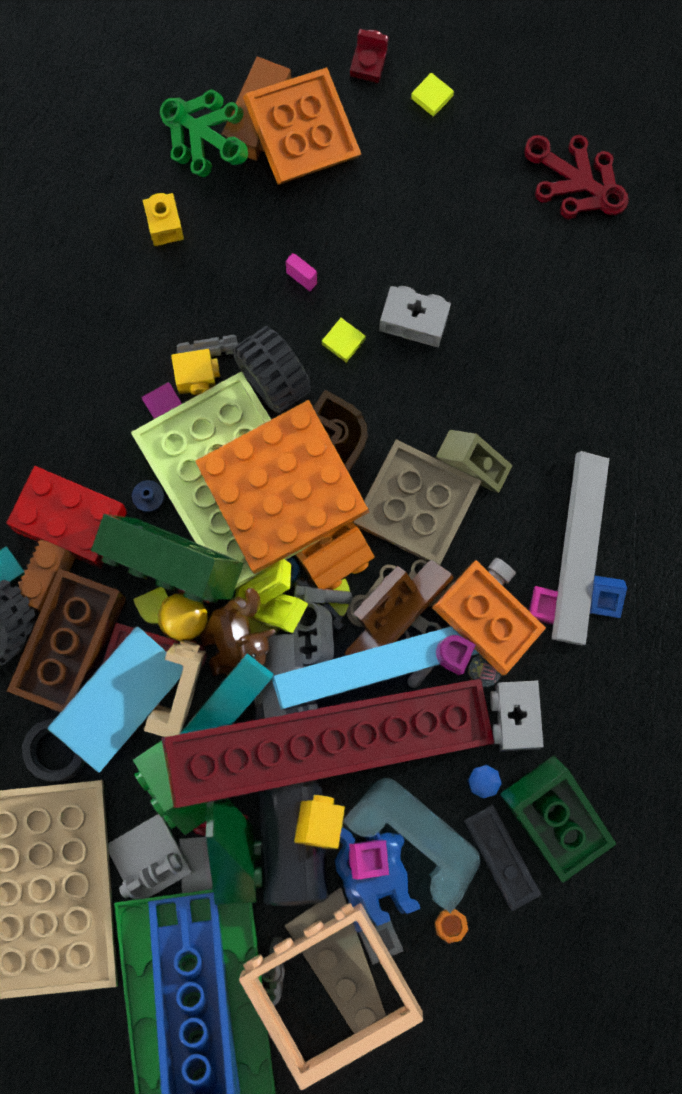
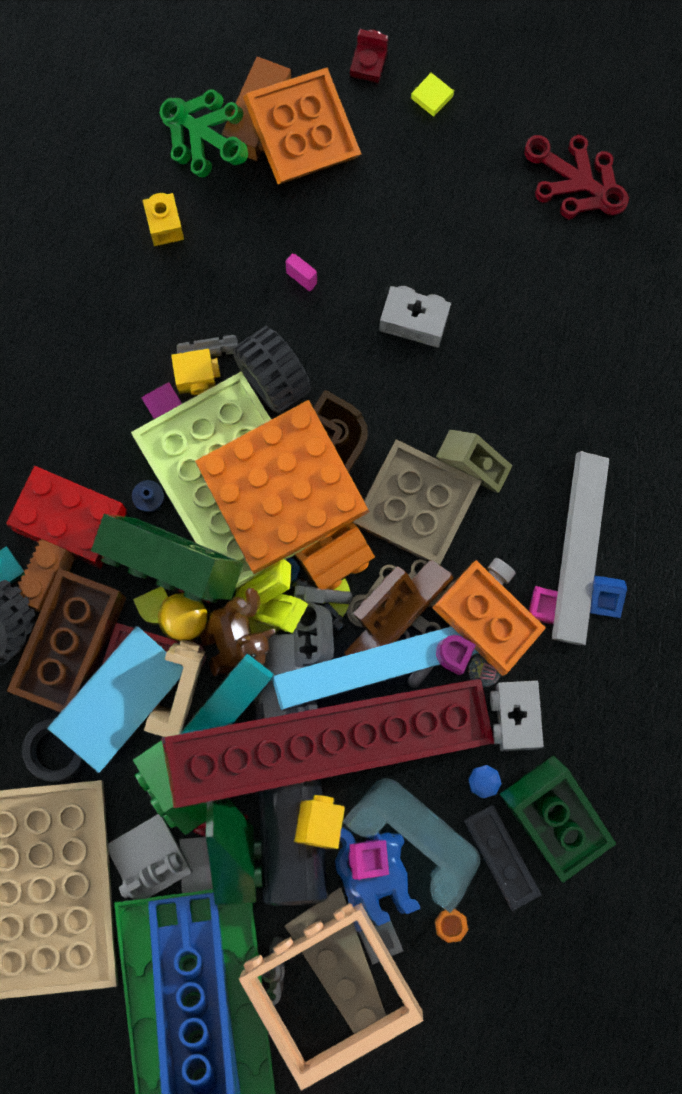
neon yellow tile [322,318,365,362] -> none

